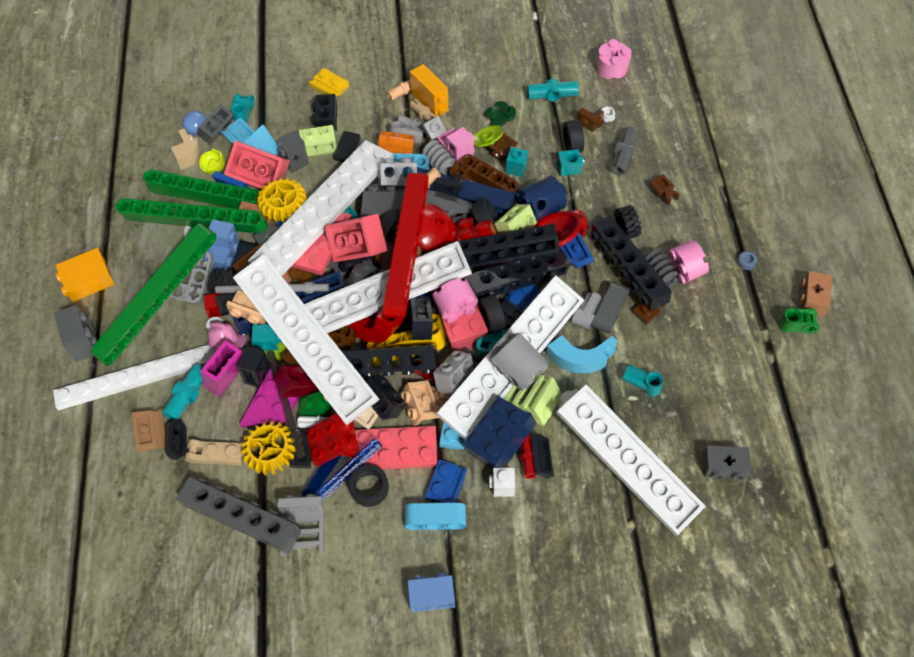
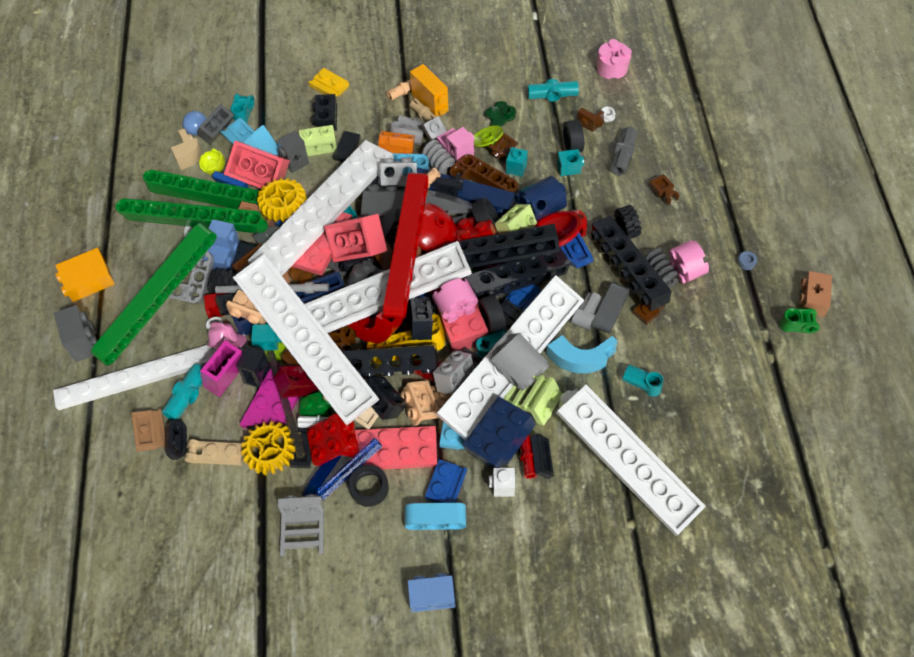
dark grey brick [176,477,302,554] -> none
dark grey brick [703,446,751,480] -> none

